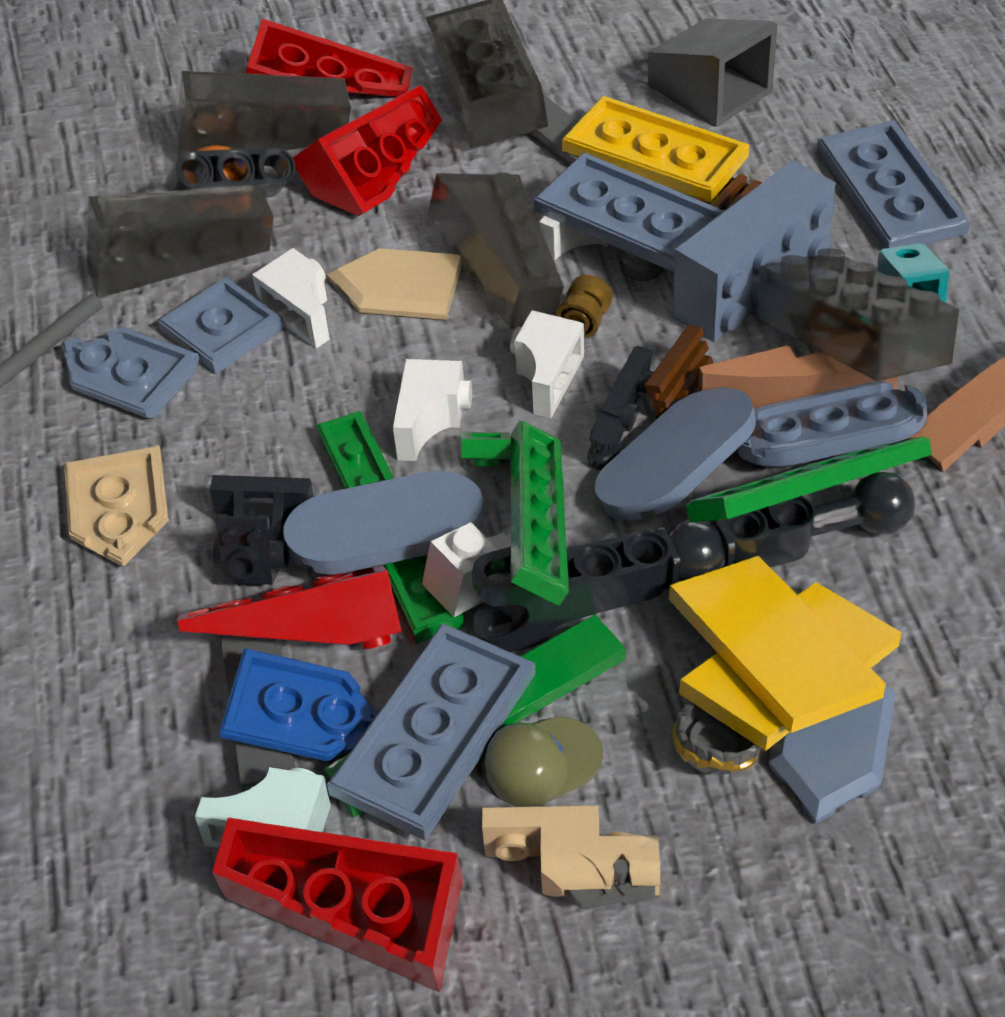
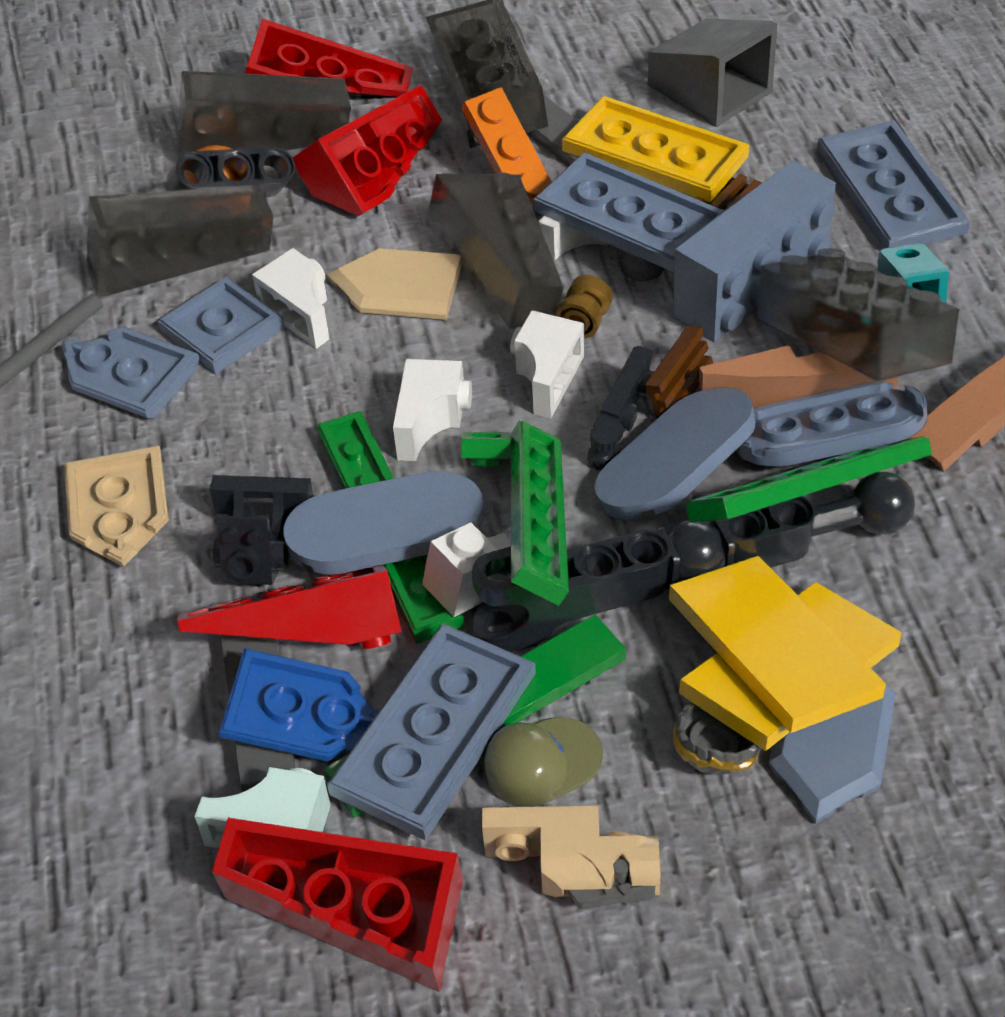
none -> orange plate [462,87,552,218]

